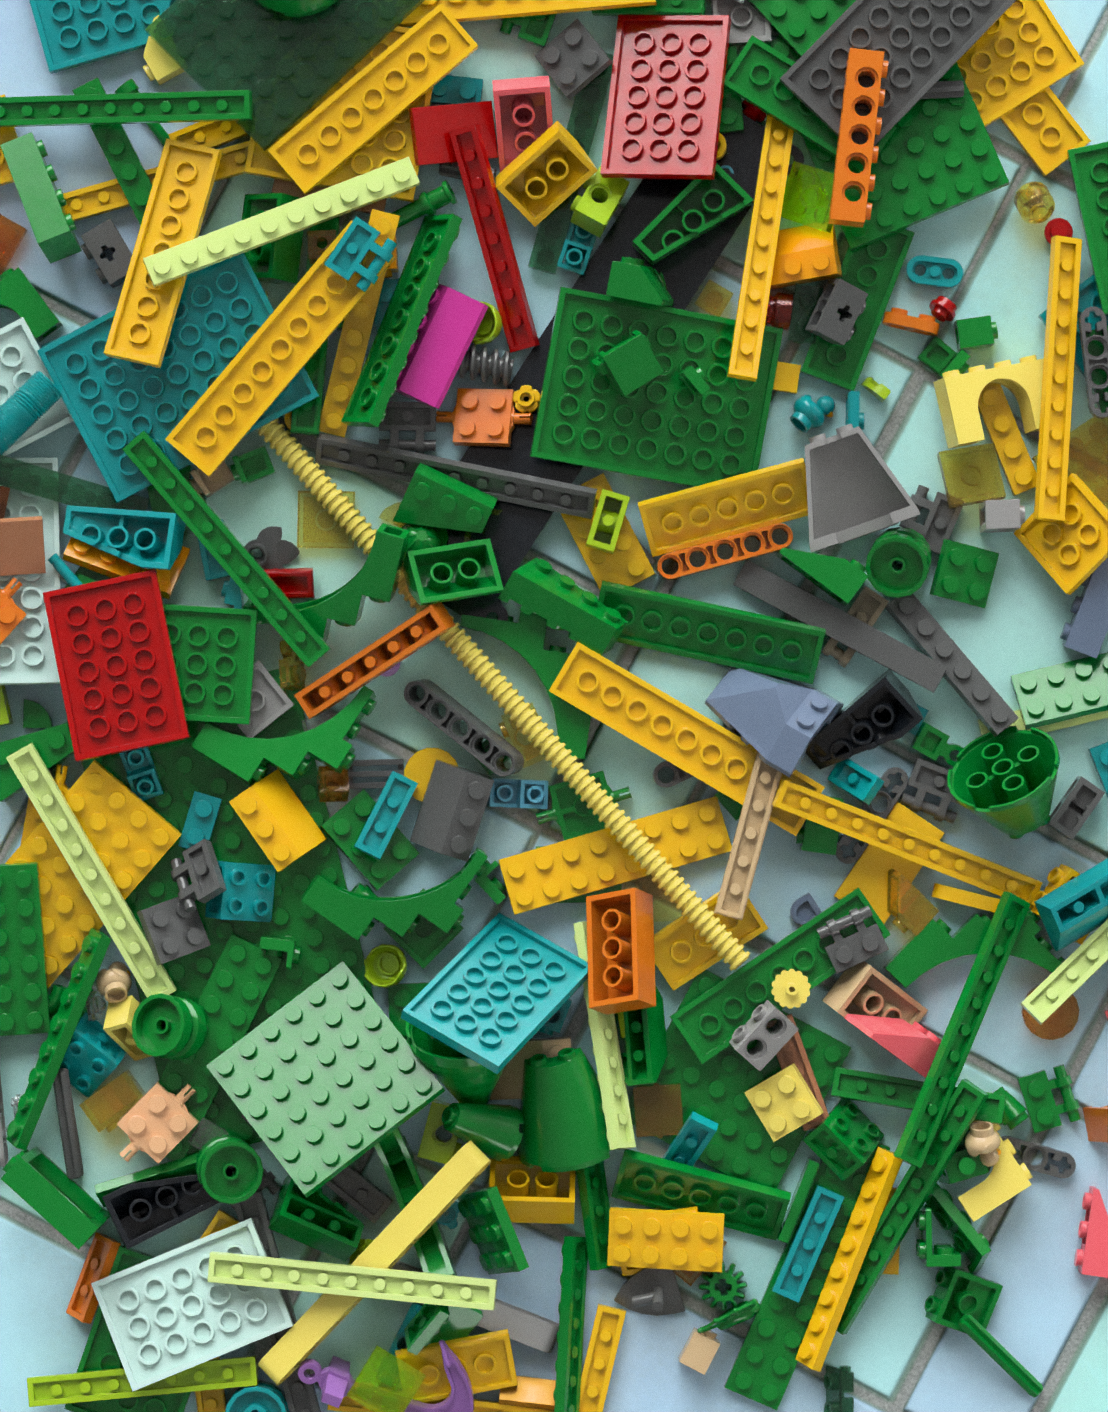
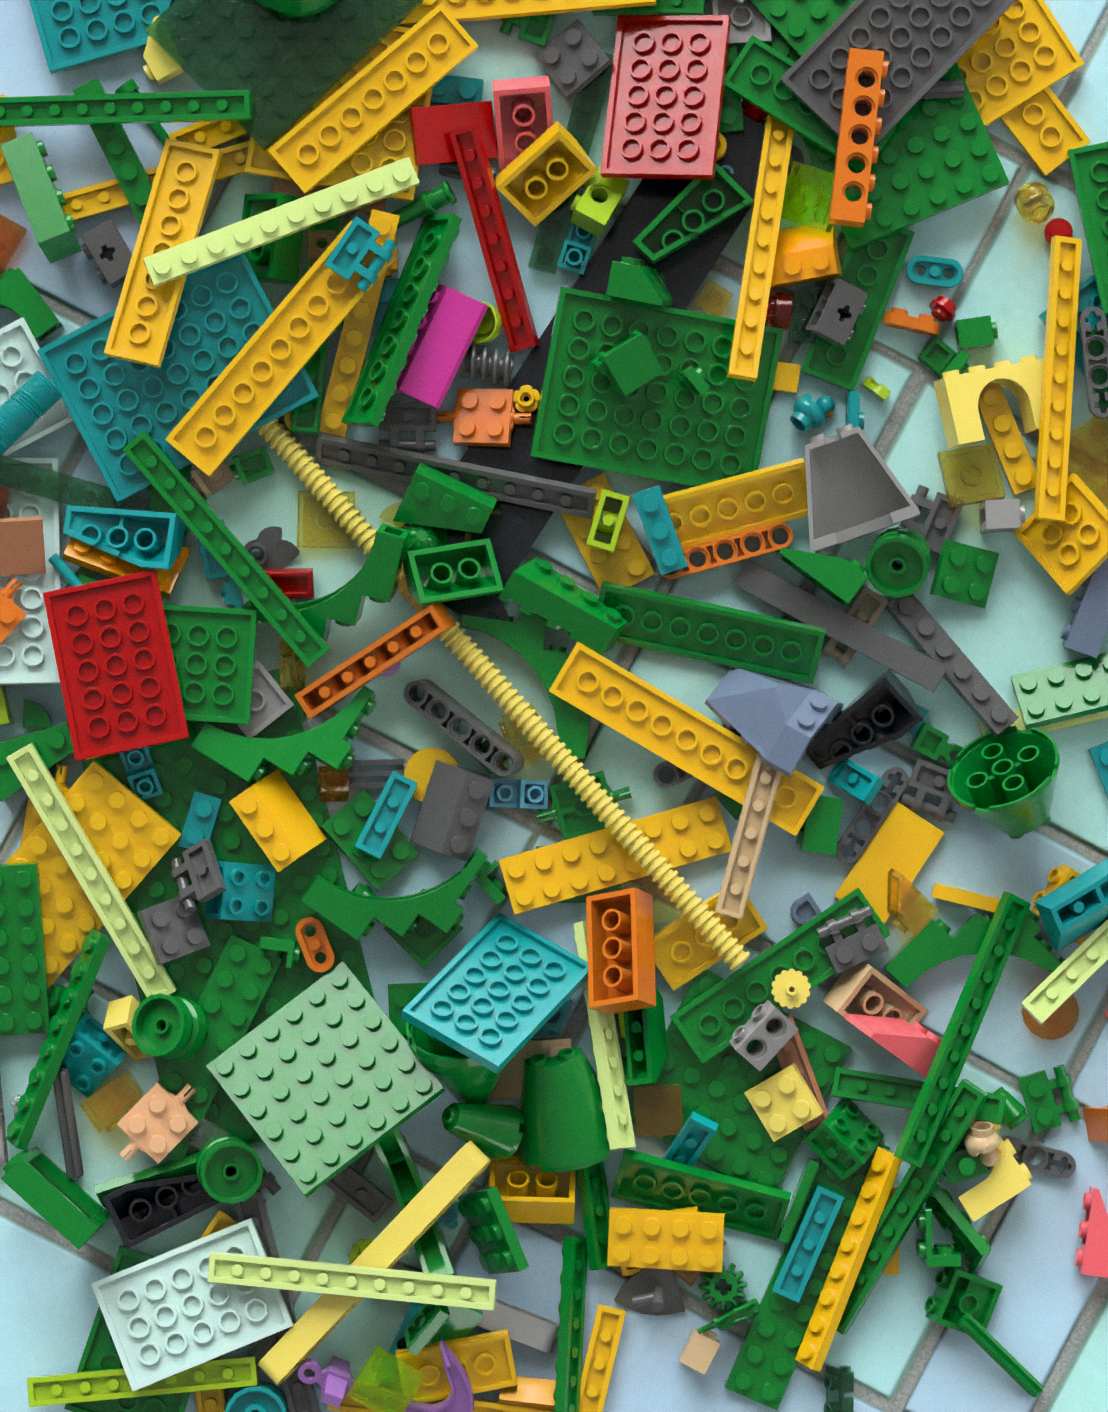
orange plate [66,1232,121,1324] -> none
clear plate [86,990,108,1021] -> none
tan animal [96,961,132,1003] -> none
green wedge [268,1174,365,1262] -> none
lime hair [364,944,407,988] -> none
lime brick [417,1100,462,1164] -> none
yellow plate [772,778,1043,909] -> none
dark grey brick [1047,776,1105,840] -> none
none -> orange plate [295,917,335,972]
none -> teal plate [632,485,688,575]

